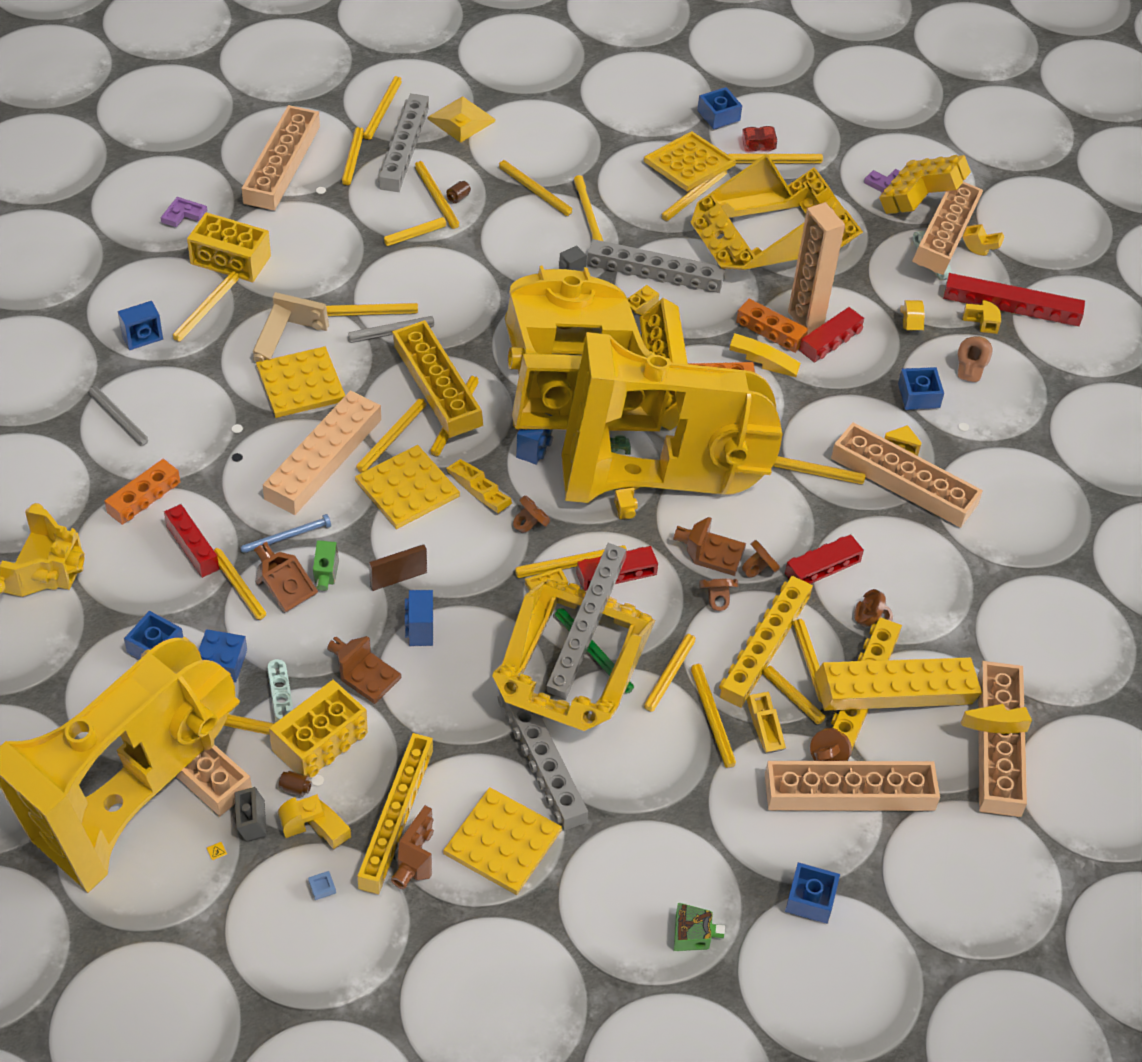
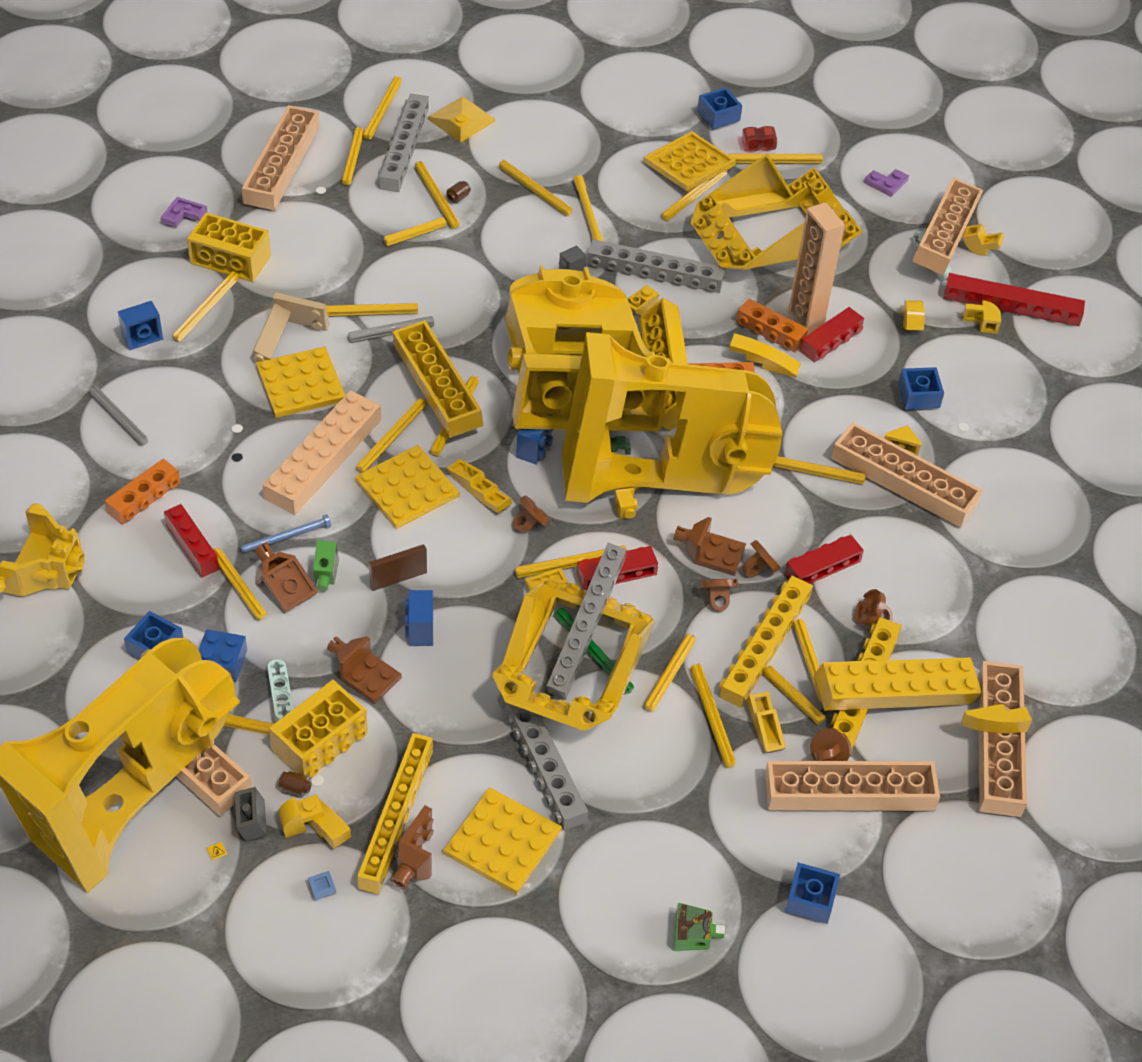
yellow piece [879,155,971,214] -> none
nougat piece [958,336,993,382] -> none

